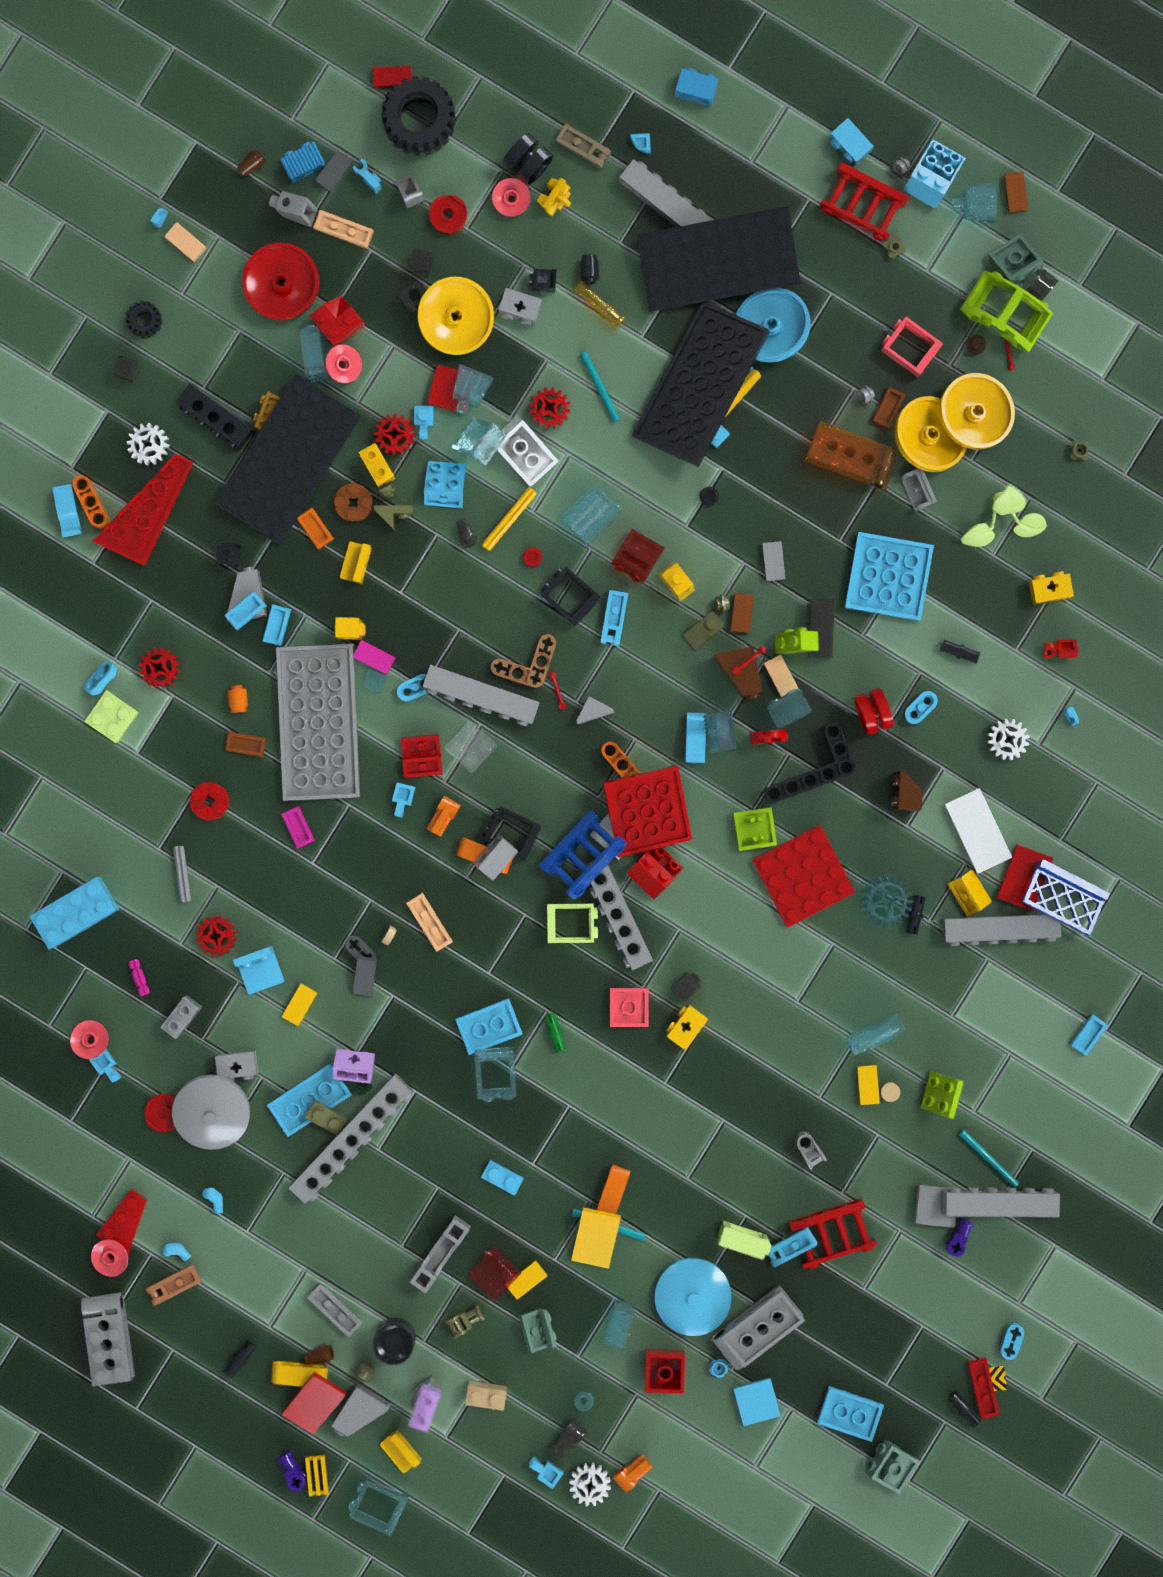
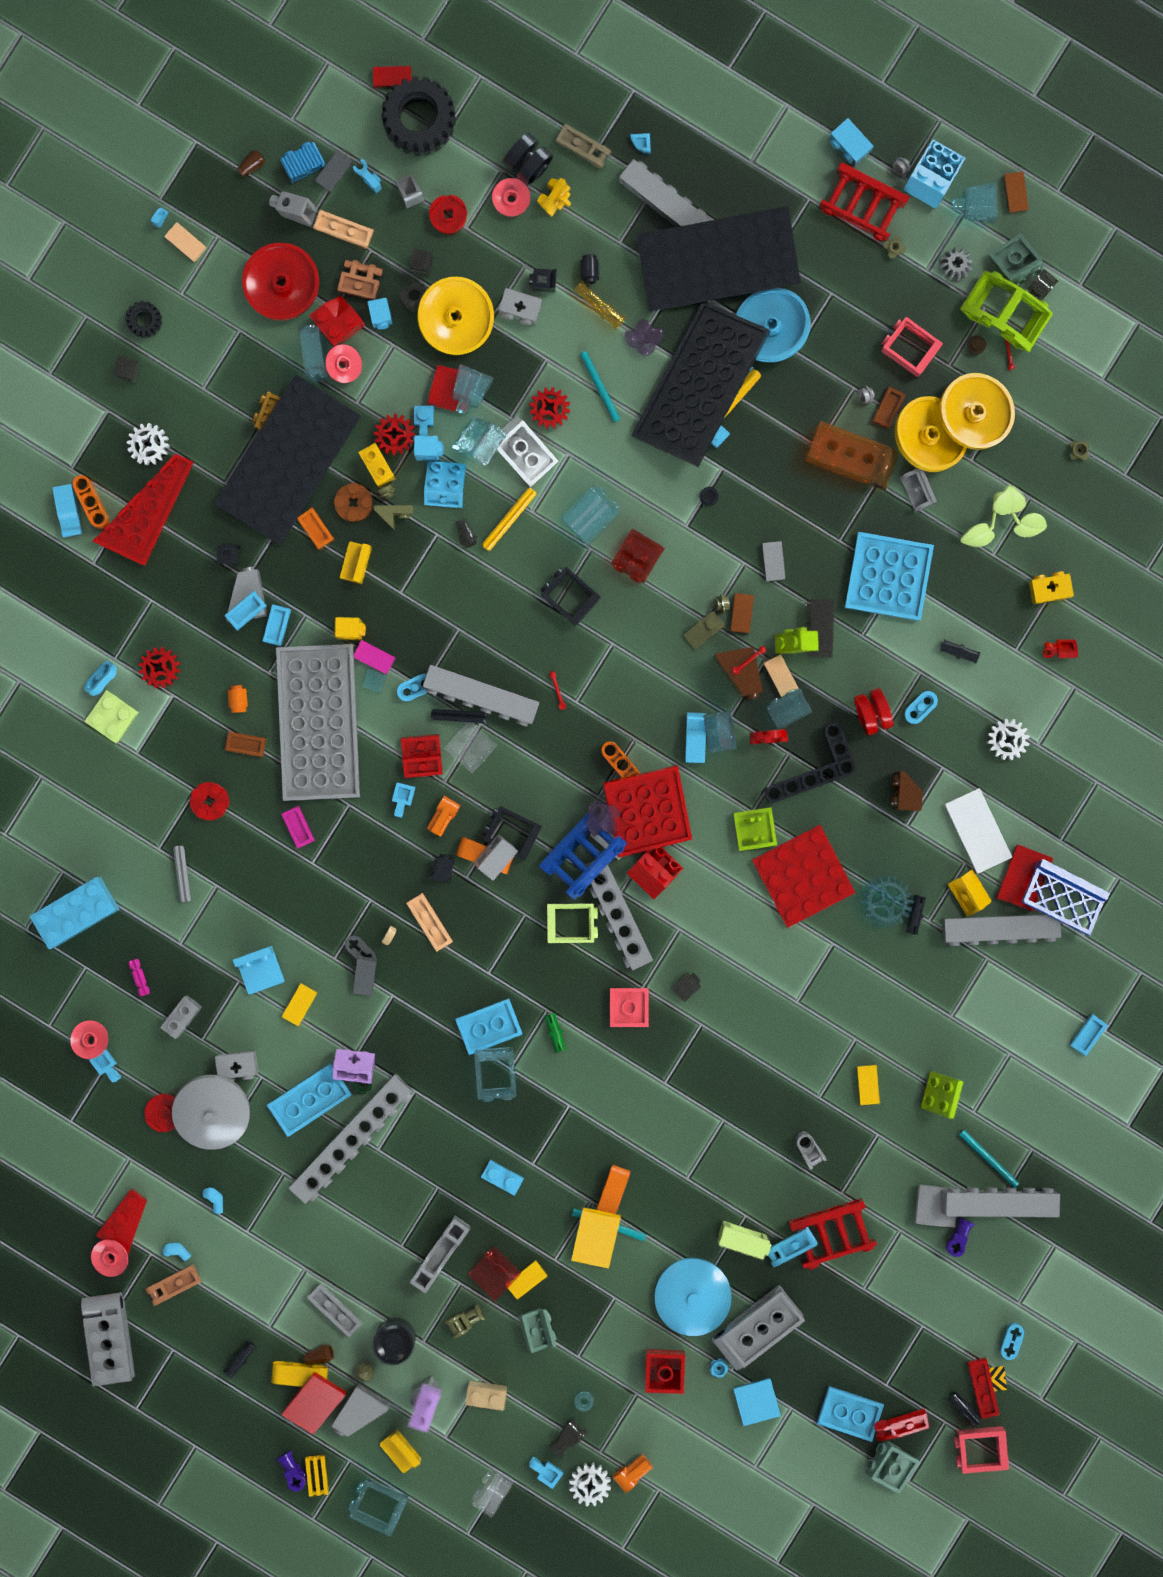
black brick [176,384,254,450] -> none
red gear [195,915,238,957] -> none
olive plate [304,1099,348,1135] -> none
medium nougat beam [491,634,556,688] -> none
red tile [523,547,542,567] -> none
light grey slope [576,697,614,725] -> none
medium azure plate [600,590,628,646] -> none
clear light blue window [604,1299,634,1351] -> none
yellow torso [658,562,695,602] -> none
yellow brick [666,1005,708,1050] -> none
dark azure brick [675,68,718,106] -> none
clear light blue slope [847,1013,905,1055] -> none
tan tile [880,1082,900,1102] -> none
medium azure tile [1063,706,1079,727] -> none
none -> nougat plate [338,260,383,300]
none -> medium azure brick [368,298,392,329]
none -> medium azure brick [414,436,443,461]
none -> black window [428,853,455,883]
none -> black axle [431,709,487,724]
none -> clear brick [471,1469,513,1518]
none -> clear purple plate [587,801,621,836]
none -> clear purple plate [625,319,663,356]
none -> red hinge [874,1409,929,1441]
none -> light grey gear [940,247,973,281]
none -> coral window [954,1426,1009,1474]

